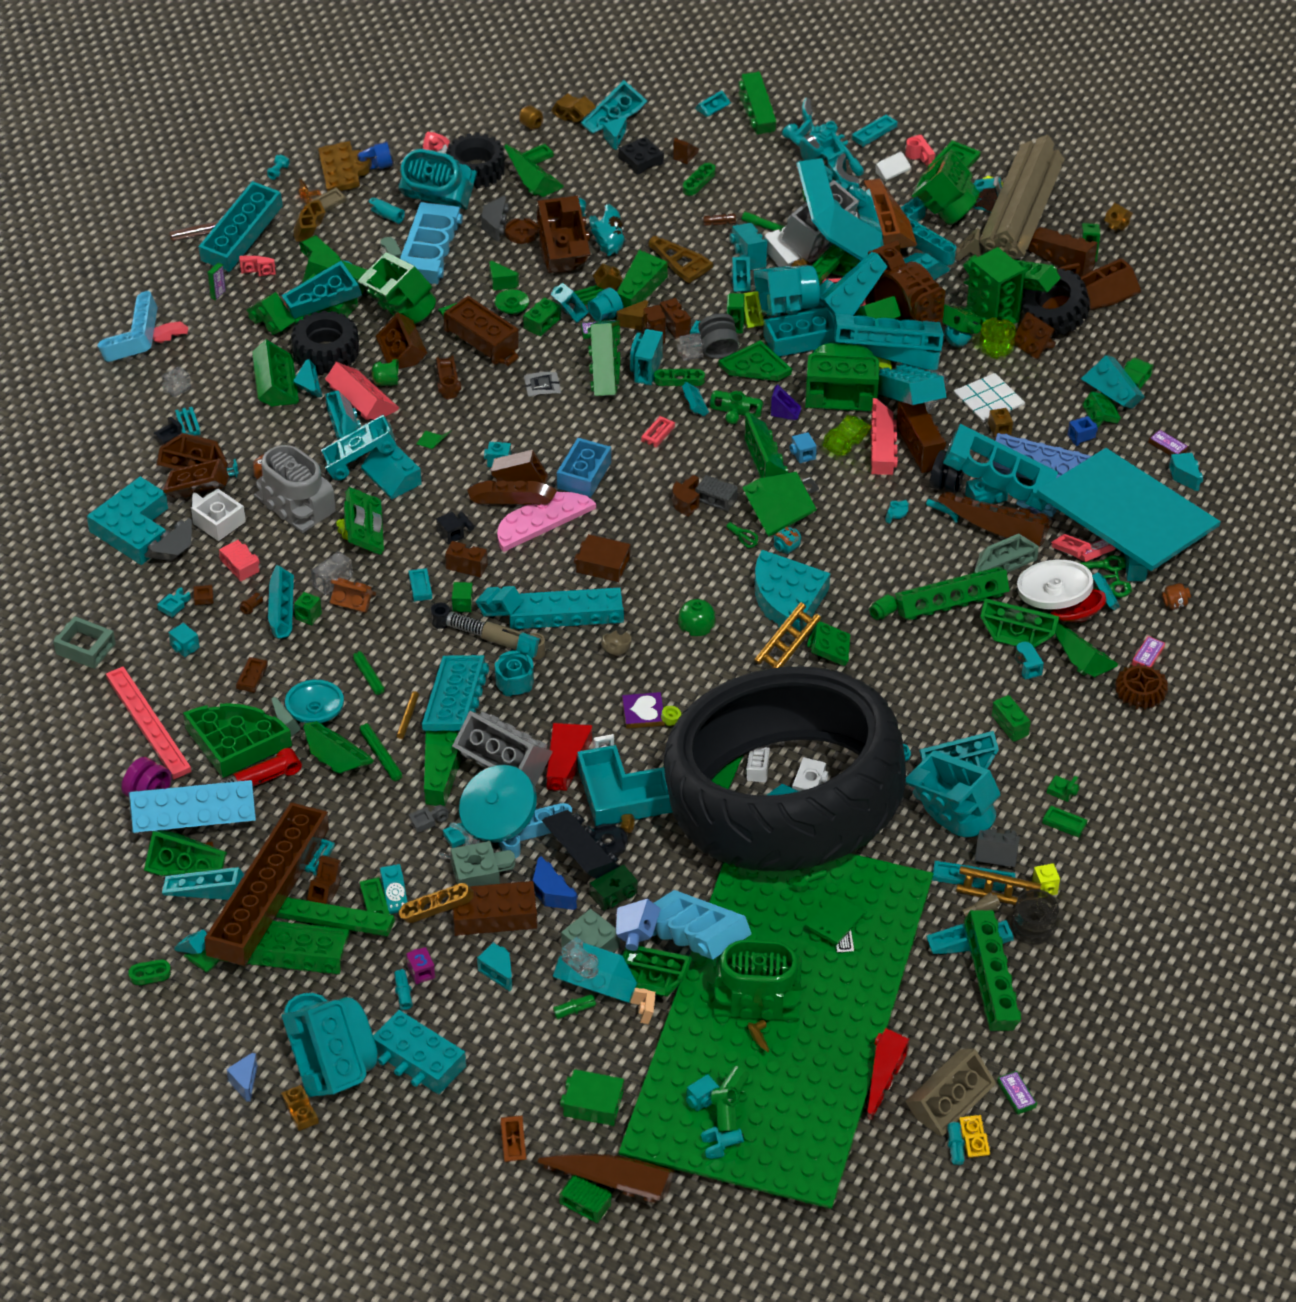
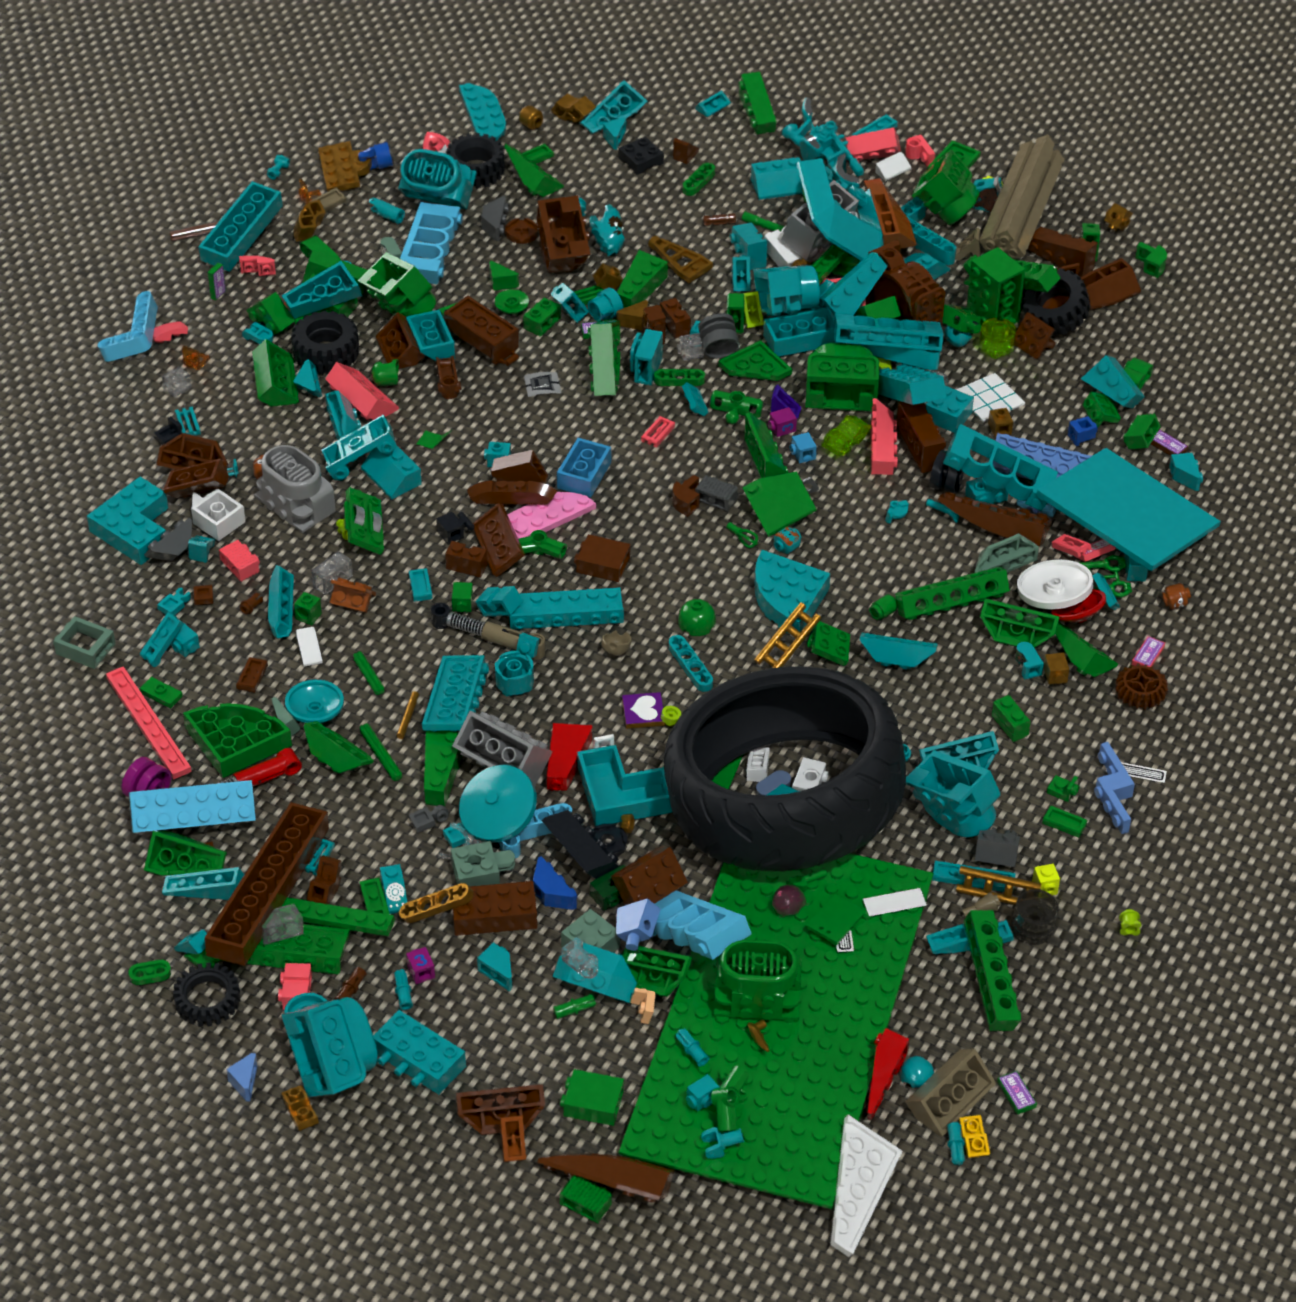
none -> green plate [139,677,183,709]
none -> teal plate [140,612,184,667]
none -> black tyre [173,963,241,1027]
none -> clear orange bracket [182,346,210,371]
none -> teal slope [188,535,215,563]
none -> teal plate [242,322,273,344]
none -> clear slope [262,904,304,945]
none -> coral brick [278,963,312,1010]
none -> white slope [296,627,323,667]
none -> reddish brown pin [334,967,367,1000]
none -> teal slope [406,310,455,361]
none -> reddish brown wedge [456,1084,545,1135]
none -> teal plate [459,83,506,141]
none -> reddish brown tile [473,502,525,577]
none -> green piece [518,530,567,559]
none -> reddish brown brick [611,846,688,905]
none -> teal beam [669,635,713,692]
none -> teal axle [676,1029,709,1067]
none -> teal slope [751,157,803,200]
none -> sand blue tile [756,770,791,795]
none -> magenta brick [768,407,797,437]
none -> hair [772,885,806,915]
none -> white wing [831,1115,902,1257]
none -> coral wedge [846,127,901,161]
none -> teal wedge [860,632,938,669]
none -> white sticker [863,888,926,916]
none -> teal hair [899,1056,934,1088]
none -> teal brick [926,386,974,433]
none -> pearl gold brick [1043,653,1069,684]
none -> medium blue bracket [1094,742,1135,834]
none -> sticker [1106,762,1167,783]
none -> lime brick [1119,909,1141,936]
none -> green brick [1123,413,1161,449]
none -> green brick [1135,242,1167,279]

